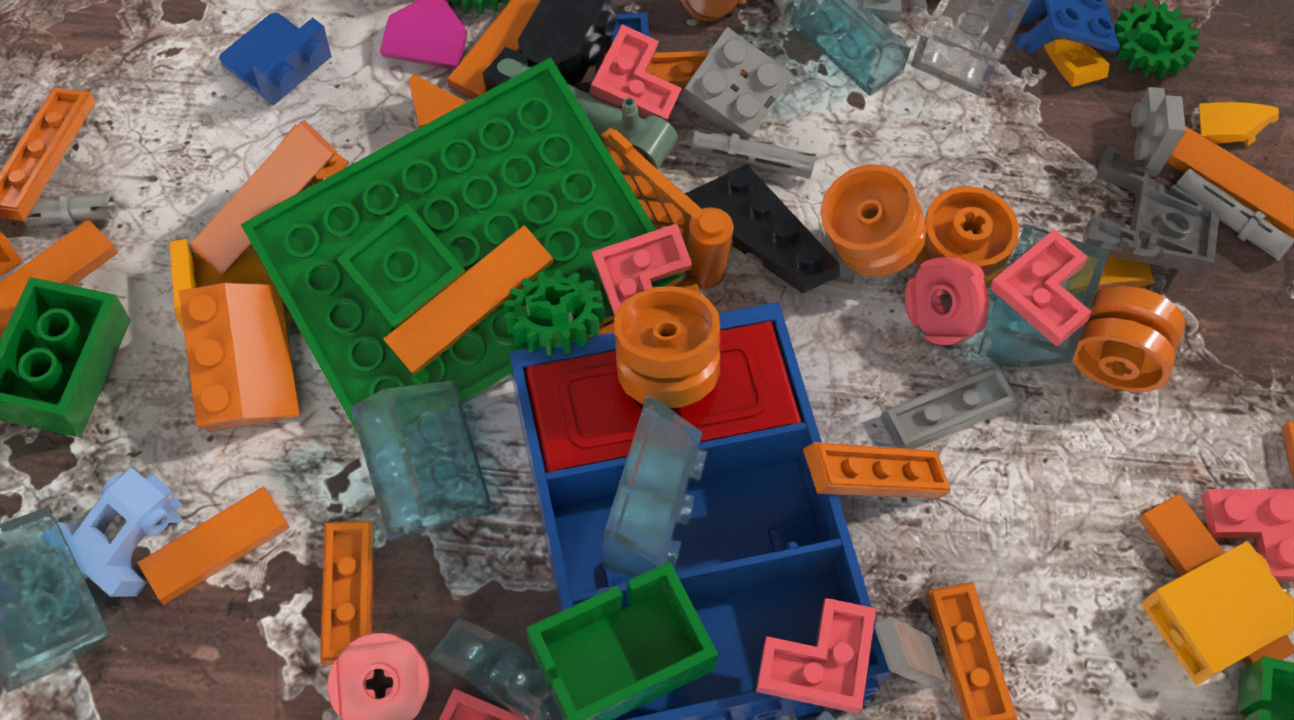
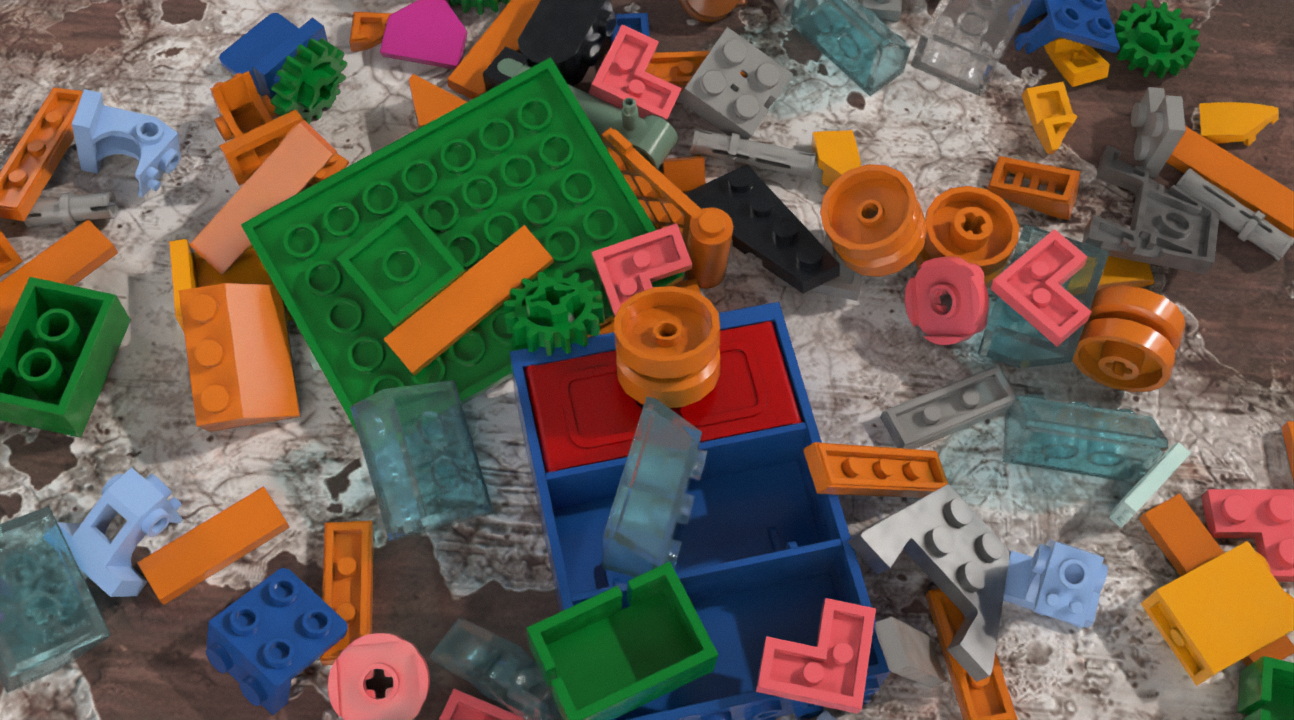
none -> light blue tile [72,89,181,197]
none -> blue bracket [206,568,348,716]
none -> orange tile [210,71,303,186]
none -> green gear [270,38,348,124]
none -> orange tile [349,12,393,52]
none -> orange slope [660,155,706,193]
none -> light orange slope [811,130,861,187]
none -> flat silver wing [848,484,1011,682]
none -> orange slope [987,156,1081,220]
none -> clear light blue slope [1003,394,1168,483]
none -> light blue tile [1003,539,1108,628]
none -> light orange slope [1021,82,1078,155]
none -> light aqua tile [1109,442,1191,528]

